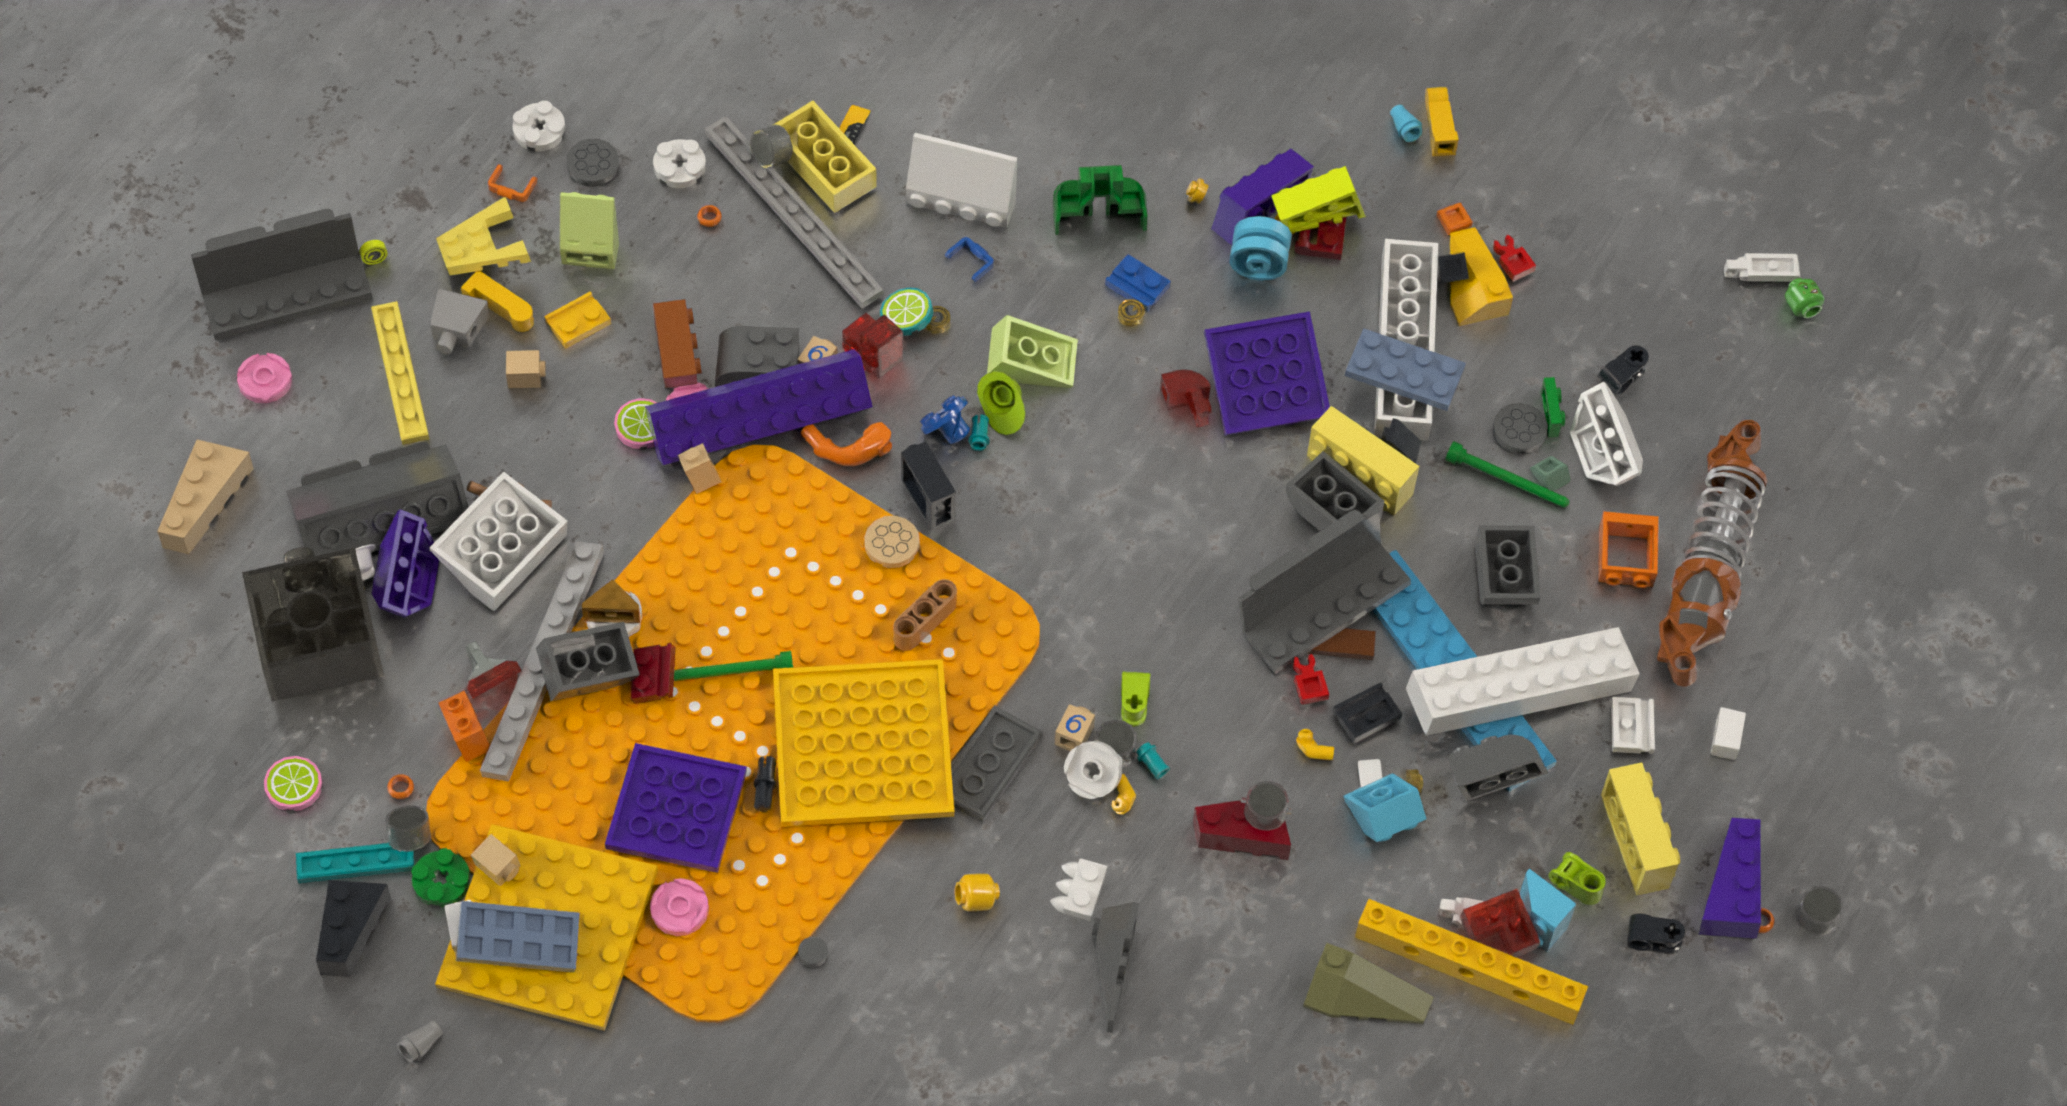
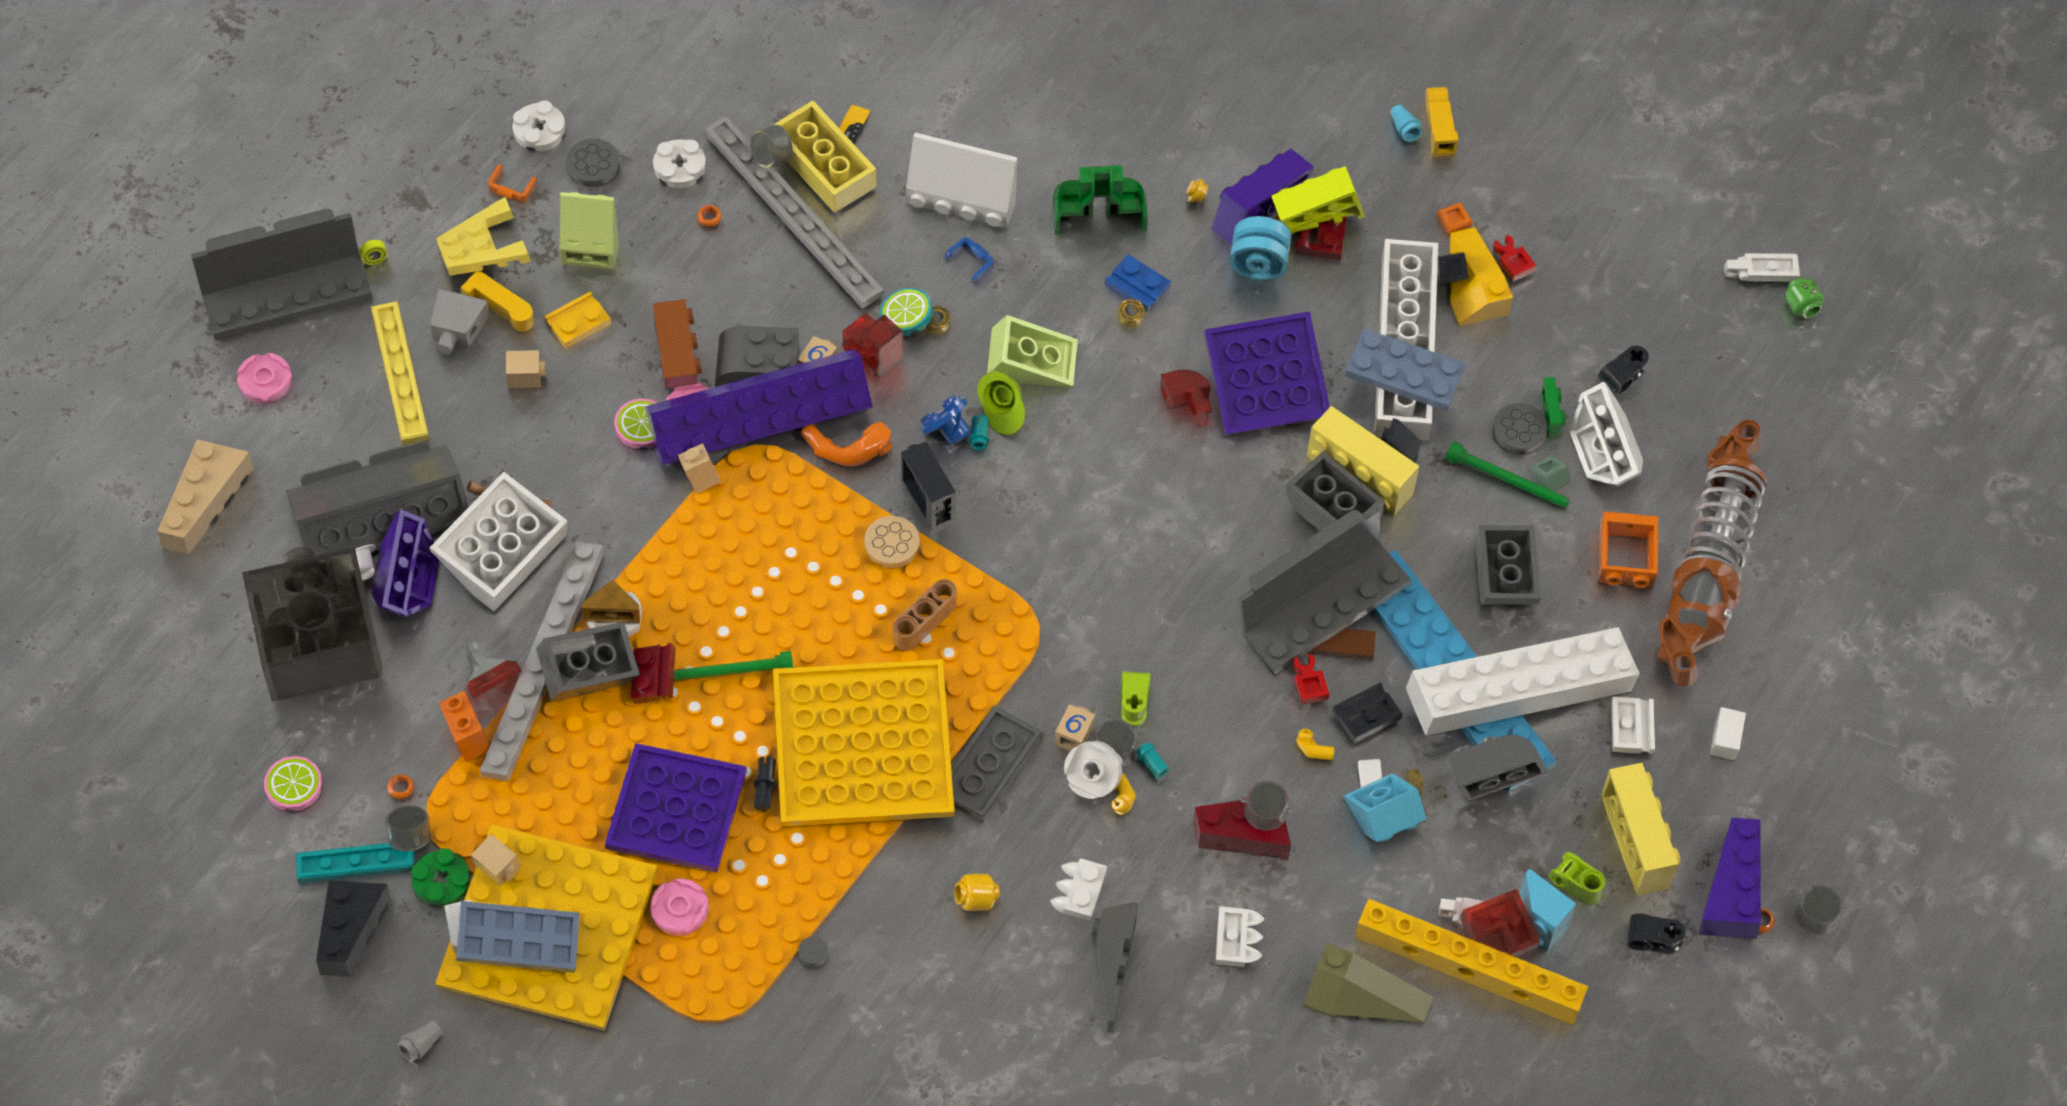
none -> white plate [1215,906,1264,967]

